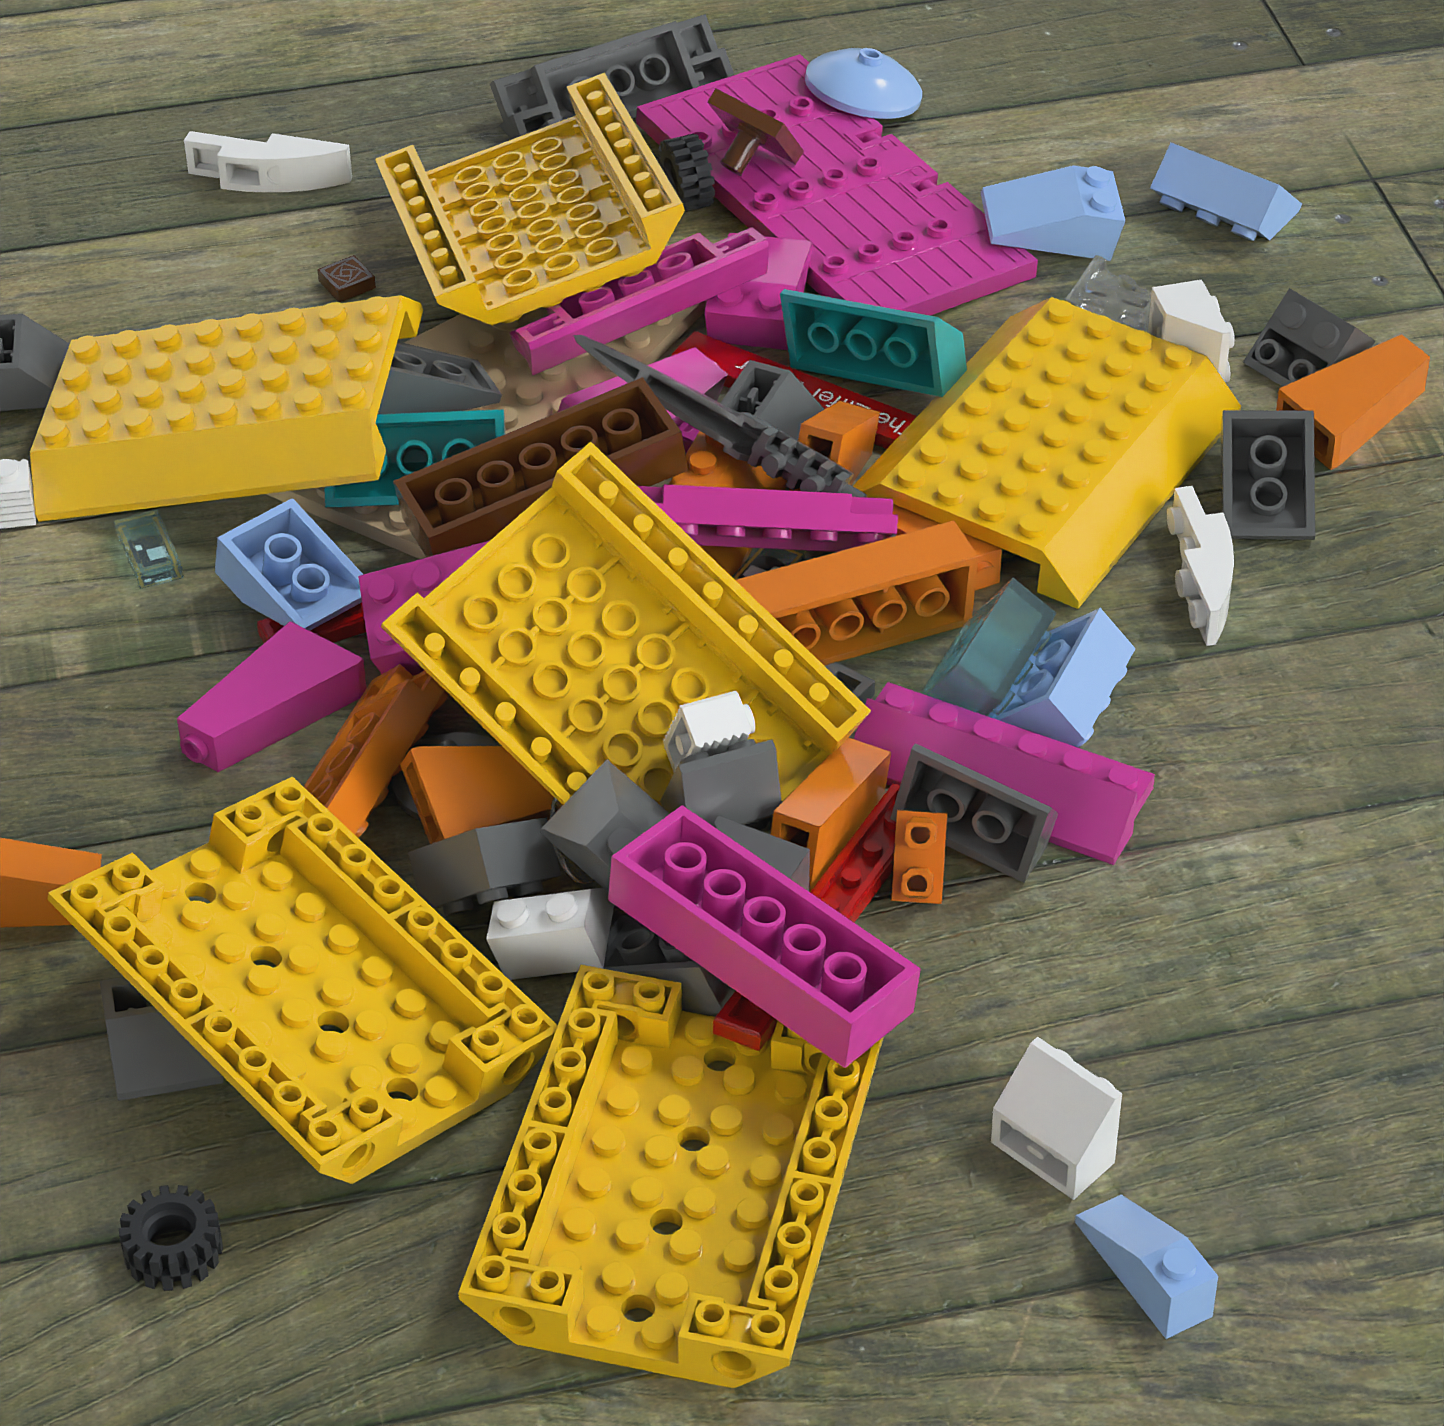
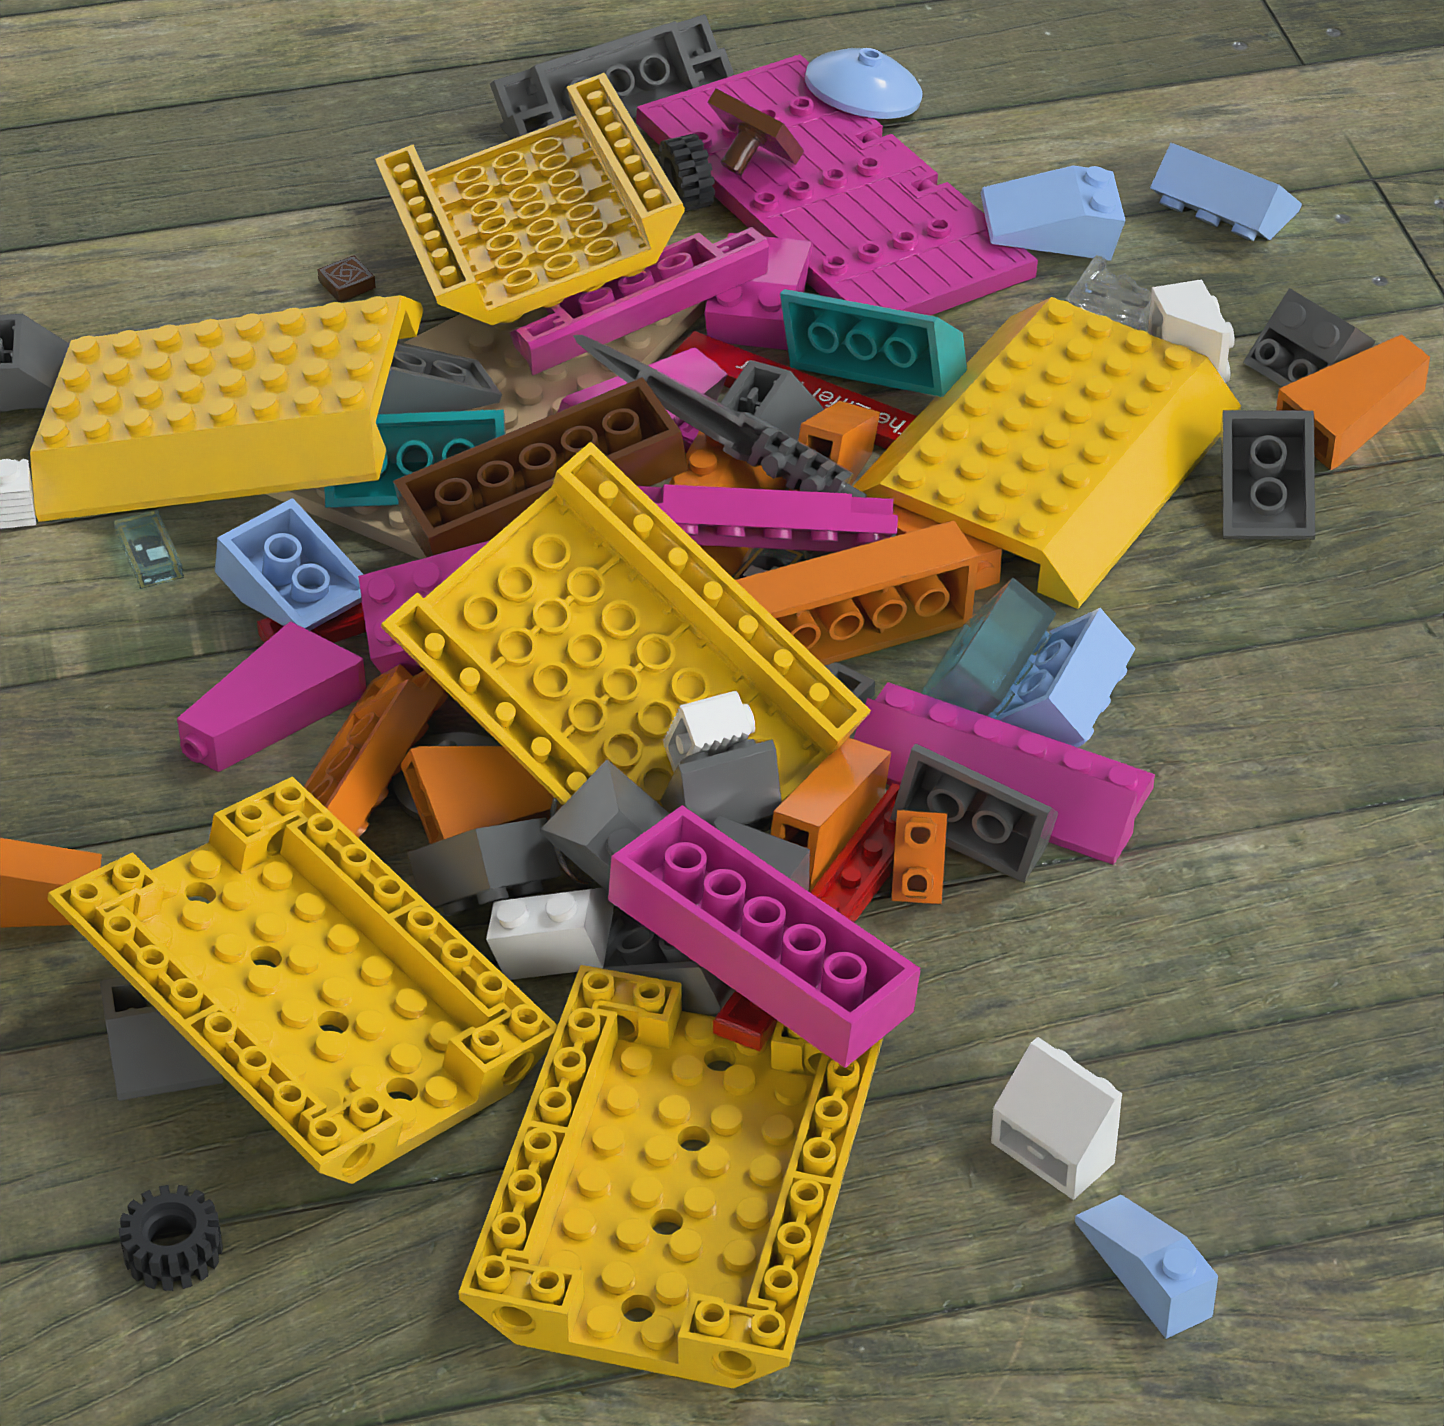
white slope [184,131,352,192] -> none
white slope [1167,486,1234,646] -> none

